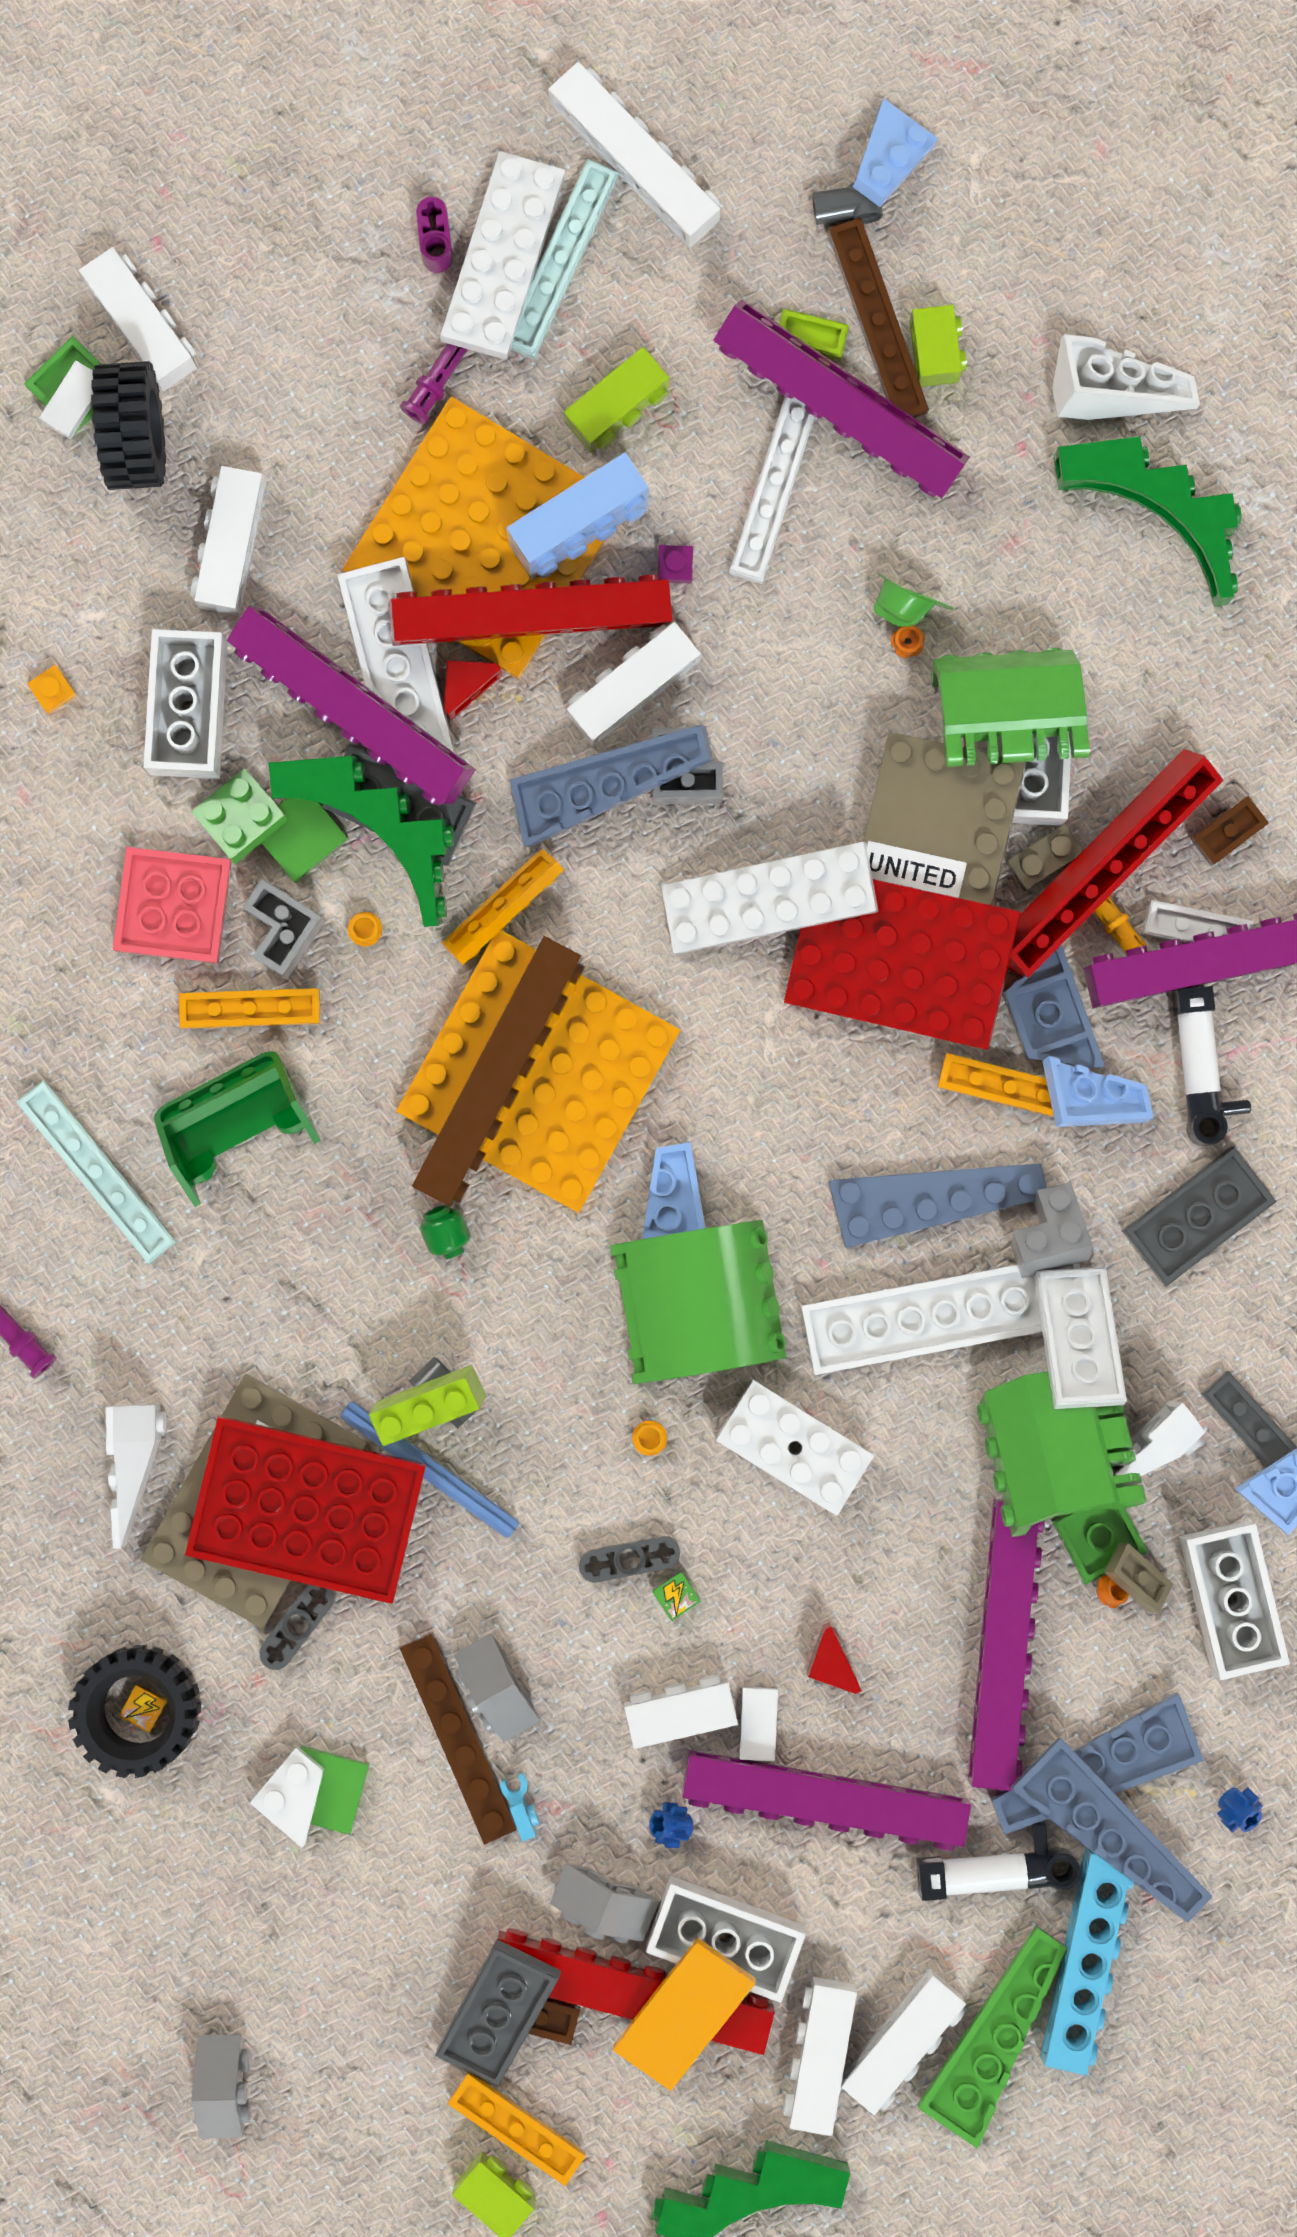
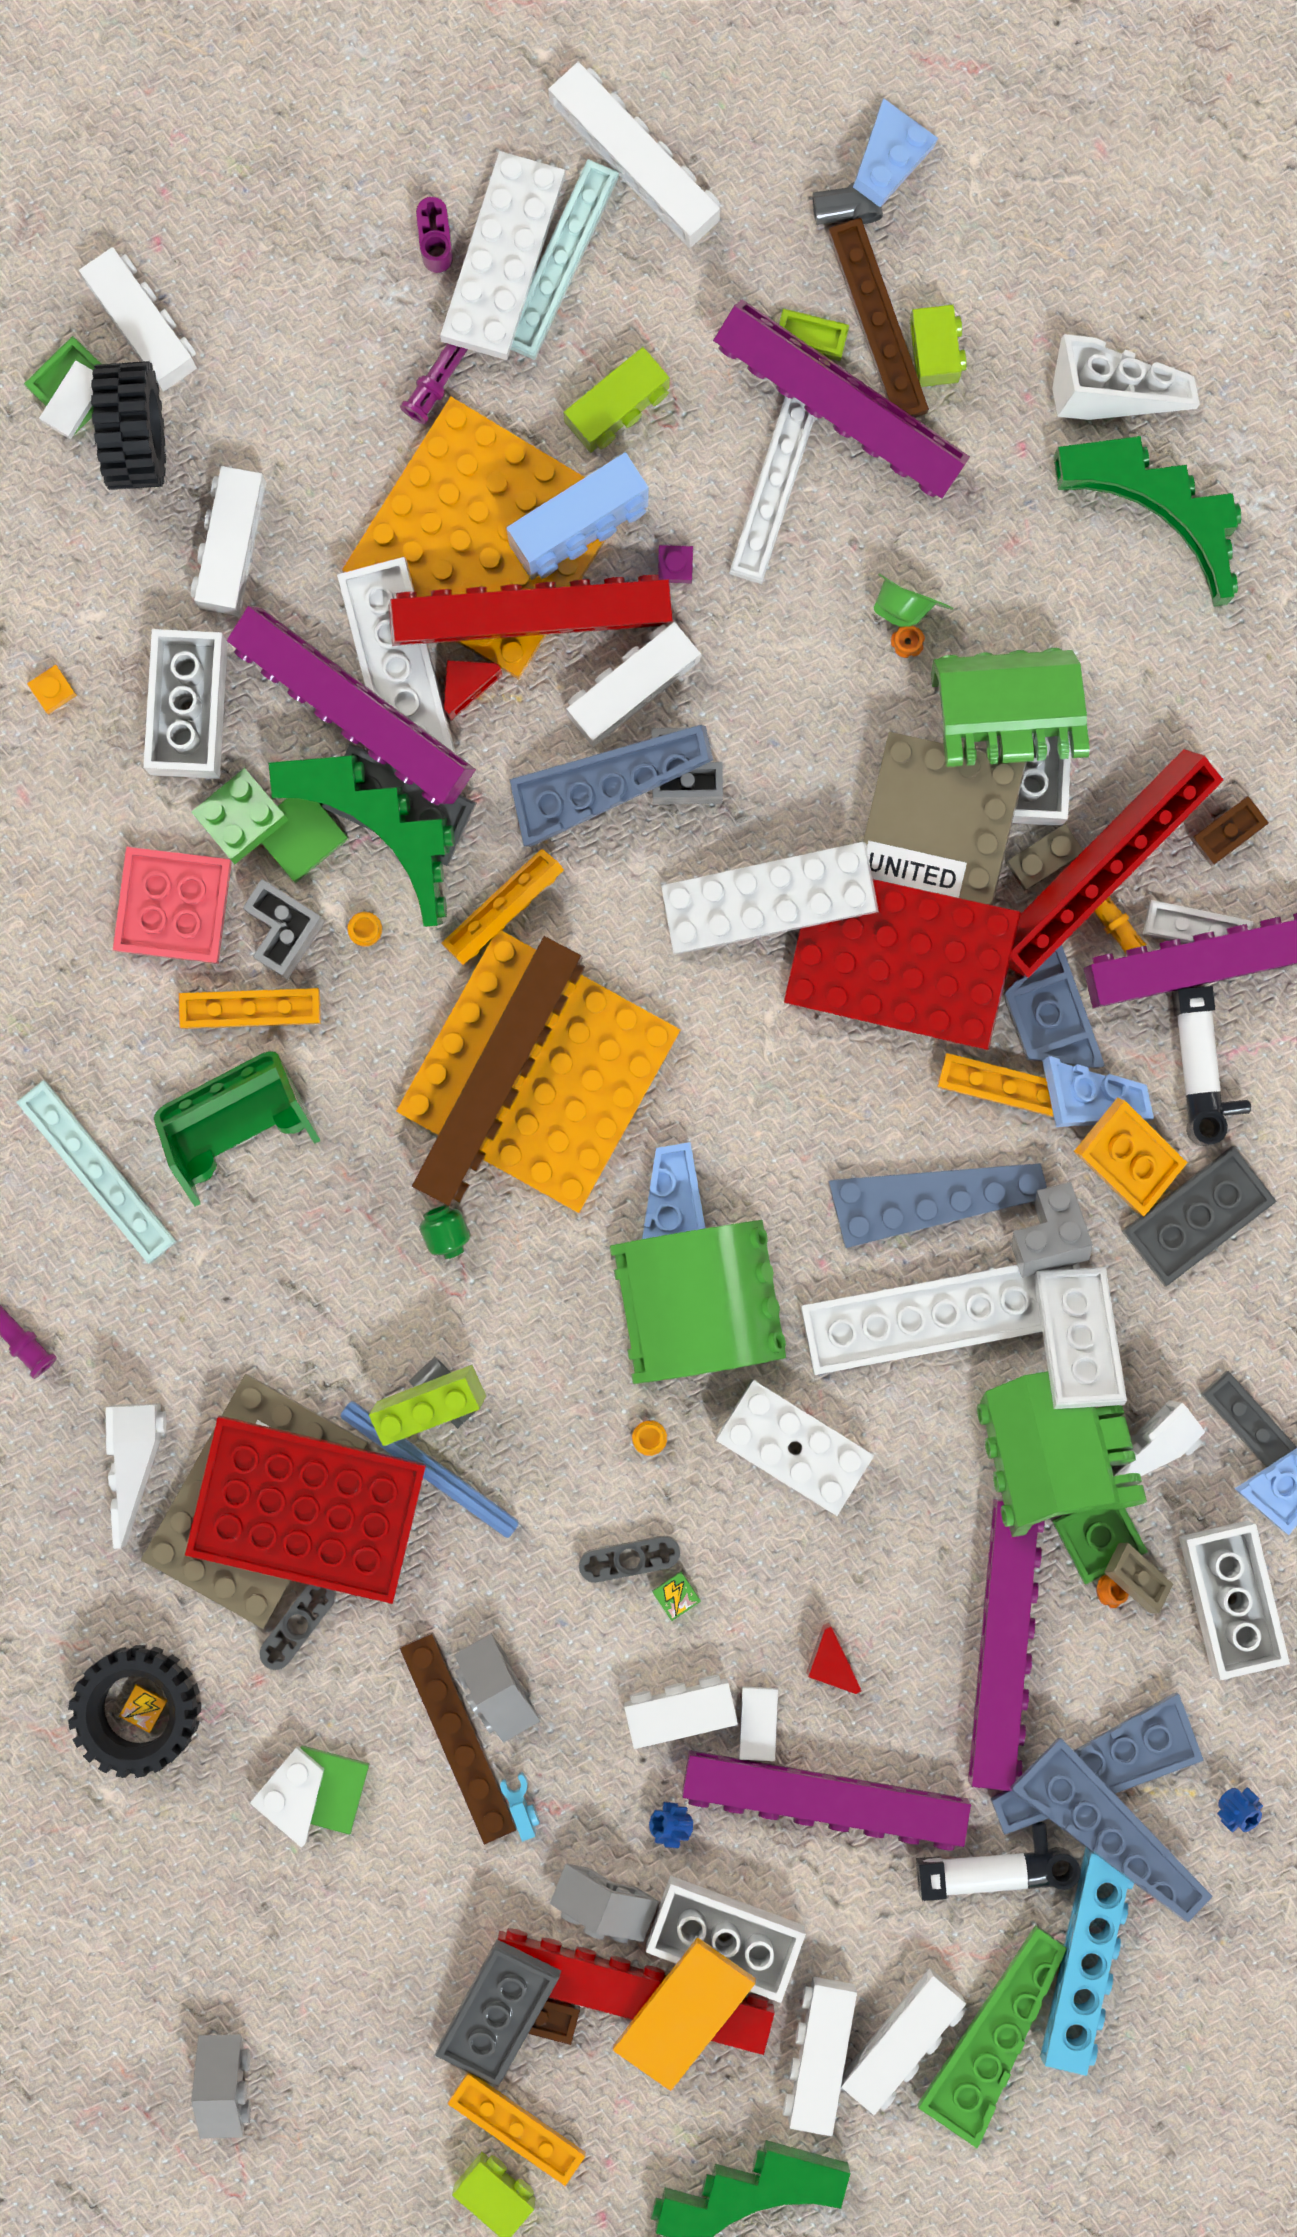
none -> light orange plate [1074,1097,1188,1216]

